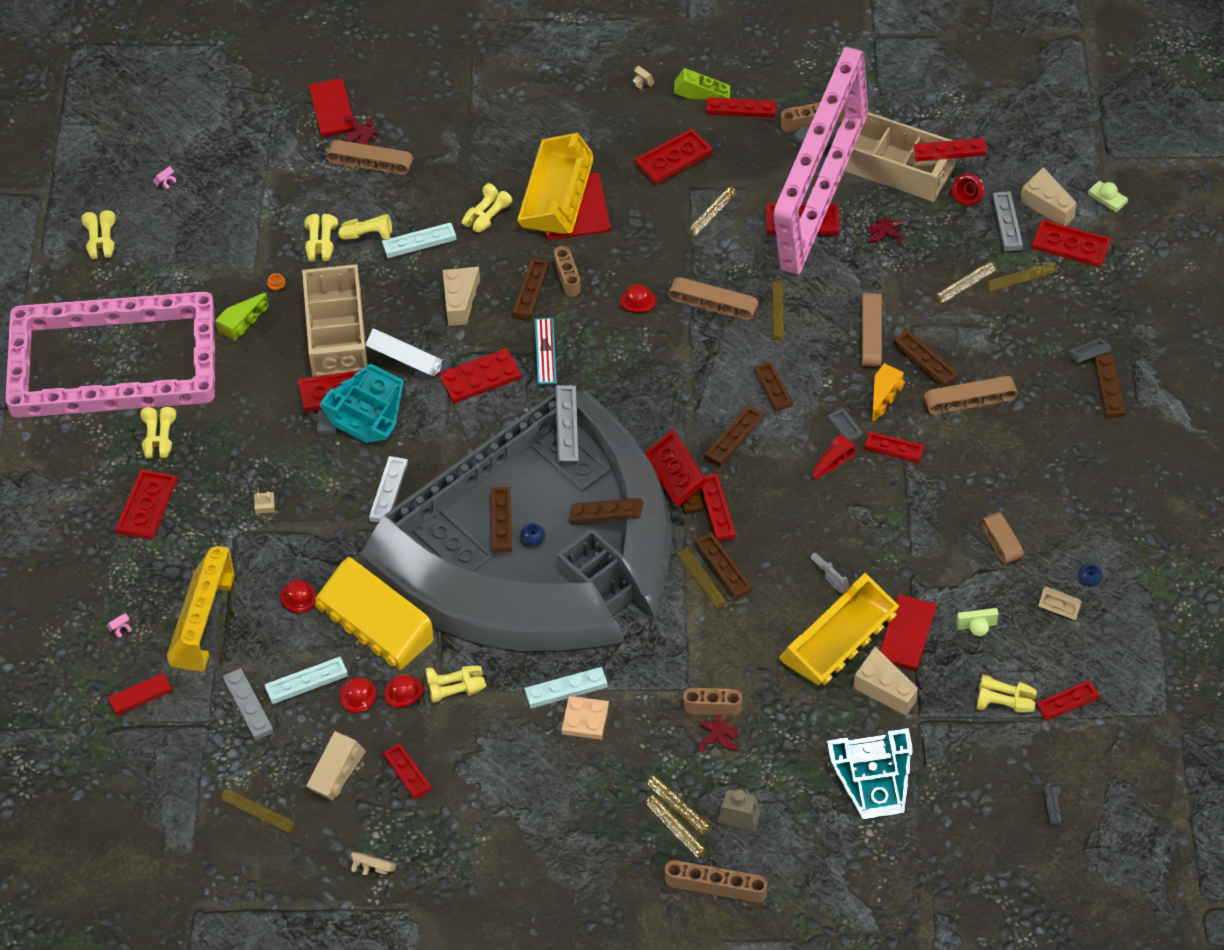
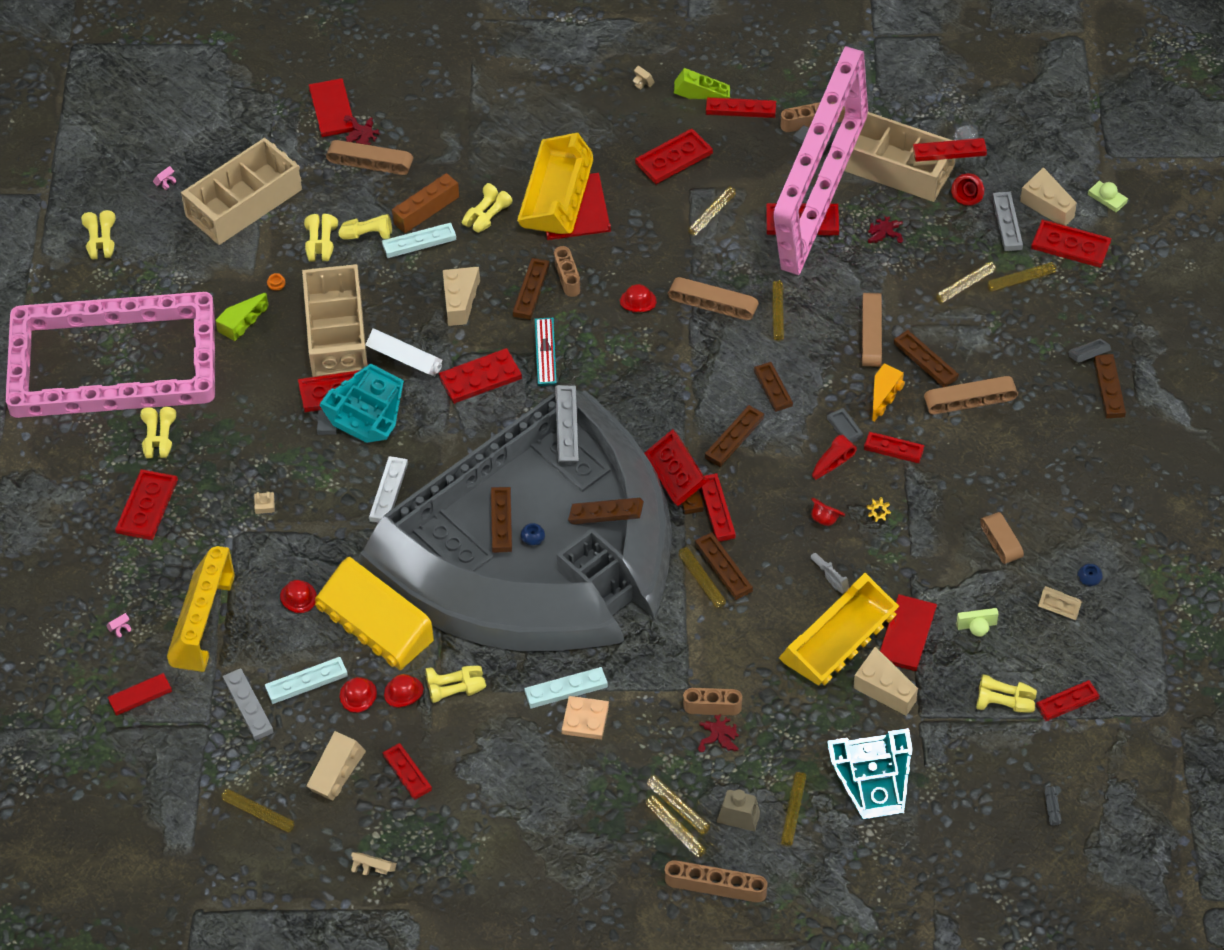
none -> tan container [181,138,302,245]
none -> dark orange brick [392,173,459,233]
none -> clear yellow axle [781,772,806,846]
none -> red hat [811,498,845,526]
none -> yellow gear [866,497,891,522]
none -> clear piece [954,125,979,140]

